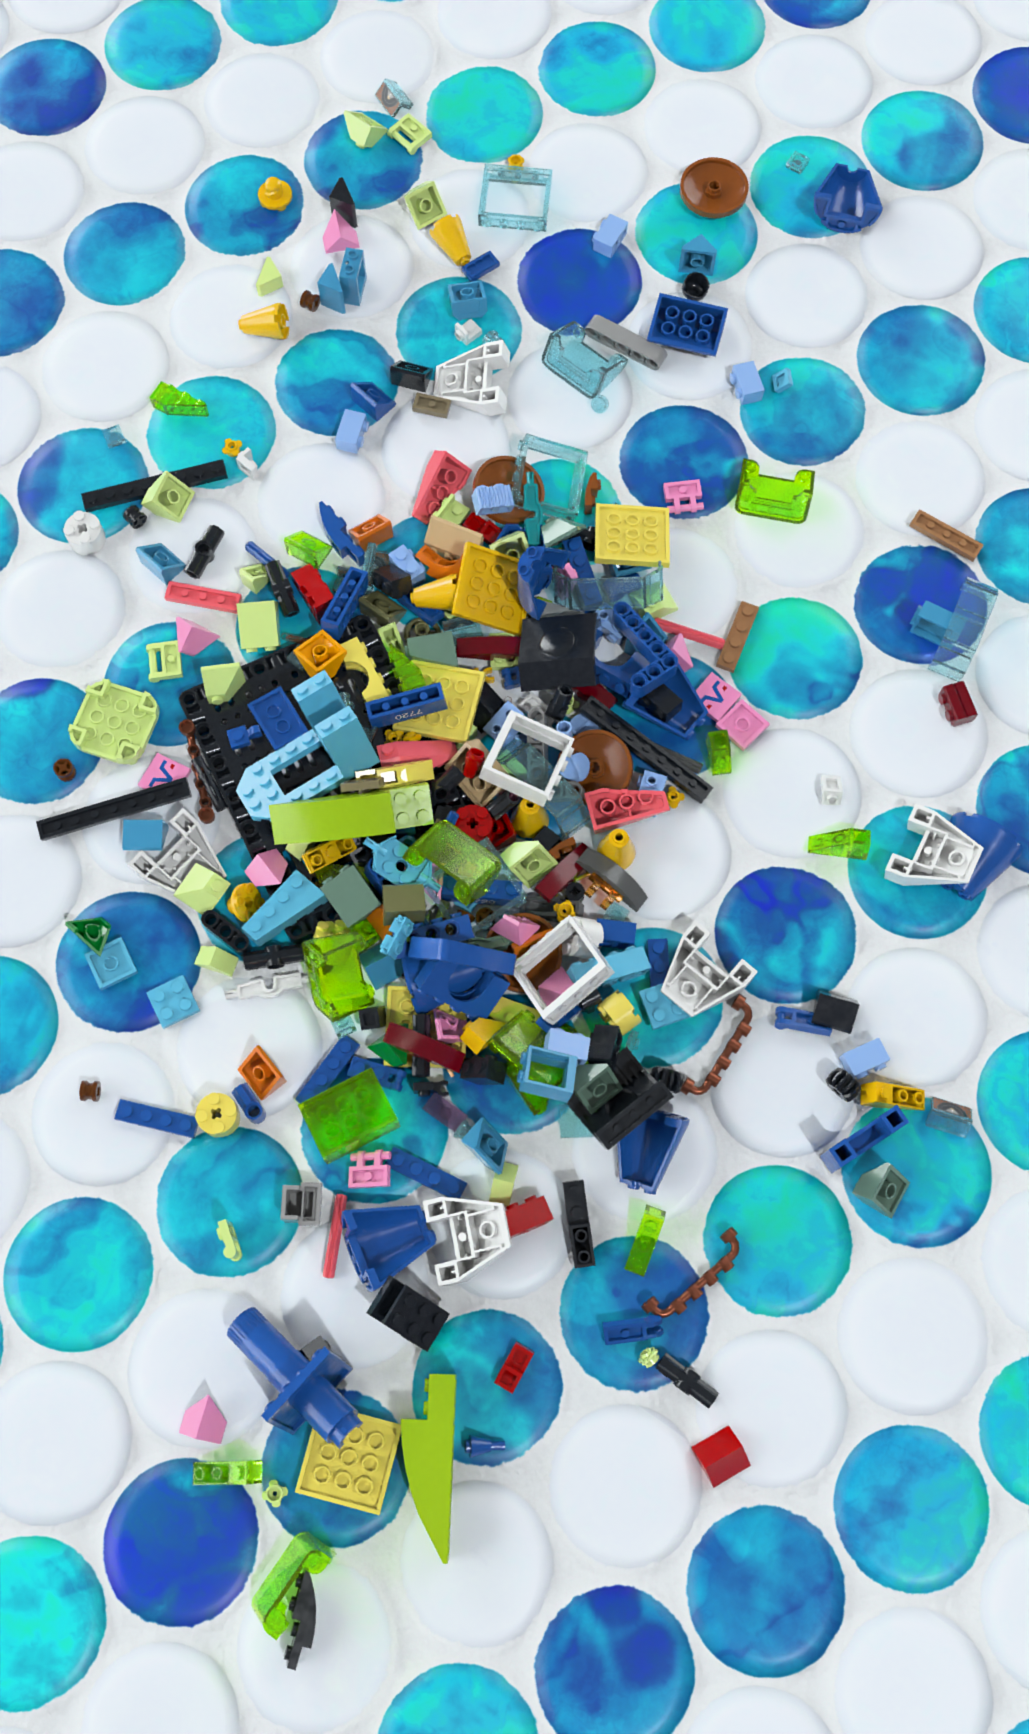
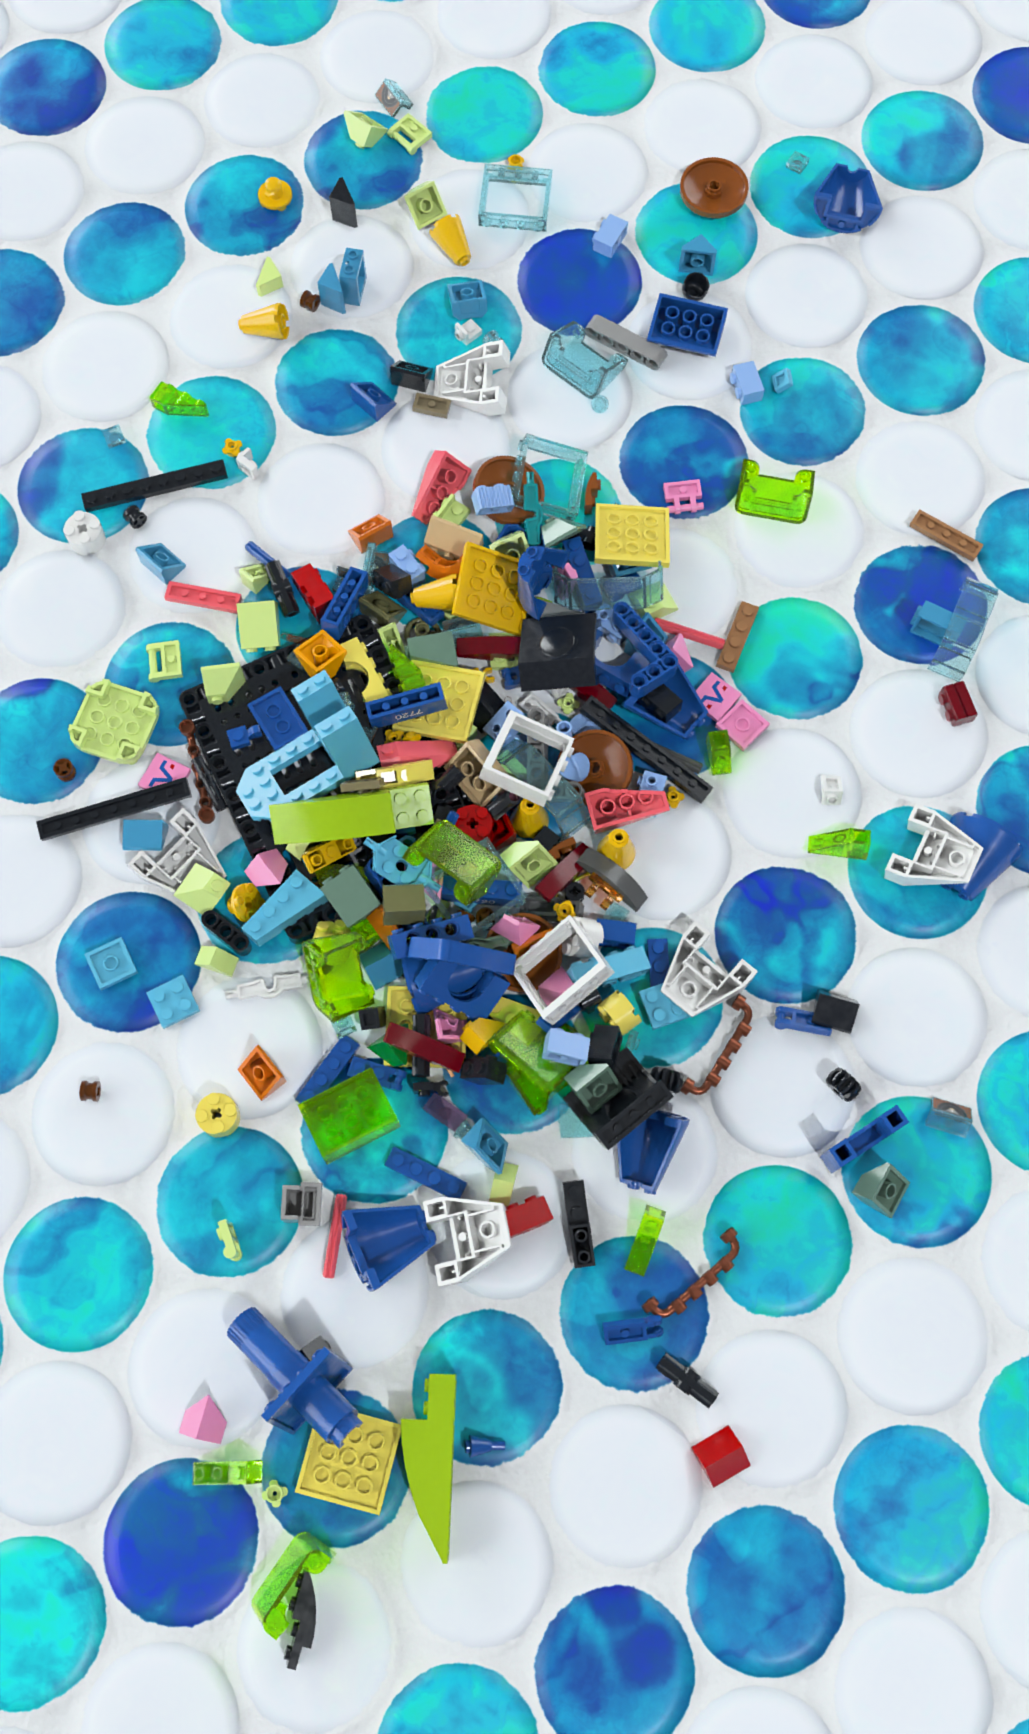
green slope [65,917,111,957] -> none
blue plate [114,1099,198,1139] -> none
yellowish green slope [141,471,195,523] -> none
bright pink slope [176,617,221,657] -> none
black piece [184,525,225,579] -> none
blue piece [231,1083,266,1124] -> none
black piece [243,943,305,971] -> none
clear neon green slope [284,530,333,569] -> none
blue slope [319,501,365,567] -> none
bright pink slope [322,209,360,254] -> none
light blue brick [335,409,369,454] -> none
bright pink plate [348,1149,392,1189] -> none
black torso [366,1275,450,1352] -> none
medium azure hinge [380,915,414,960] -> none
blue plate [462,251,500,282] -> none
red slope [462,512,502,545] -> none
red cone [463,748,485,778] -> none
red slope [494,1342,535,1394] -> none
dark azure window [517,1045,578,1103] -> none
black piece [545,684,574,721] -> none
yellowish green plate [638,1347,659,1368] -> none
light blue brick [839,1038,890,1080] -> none
yellow slope [860,1081,925,1111] -> none

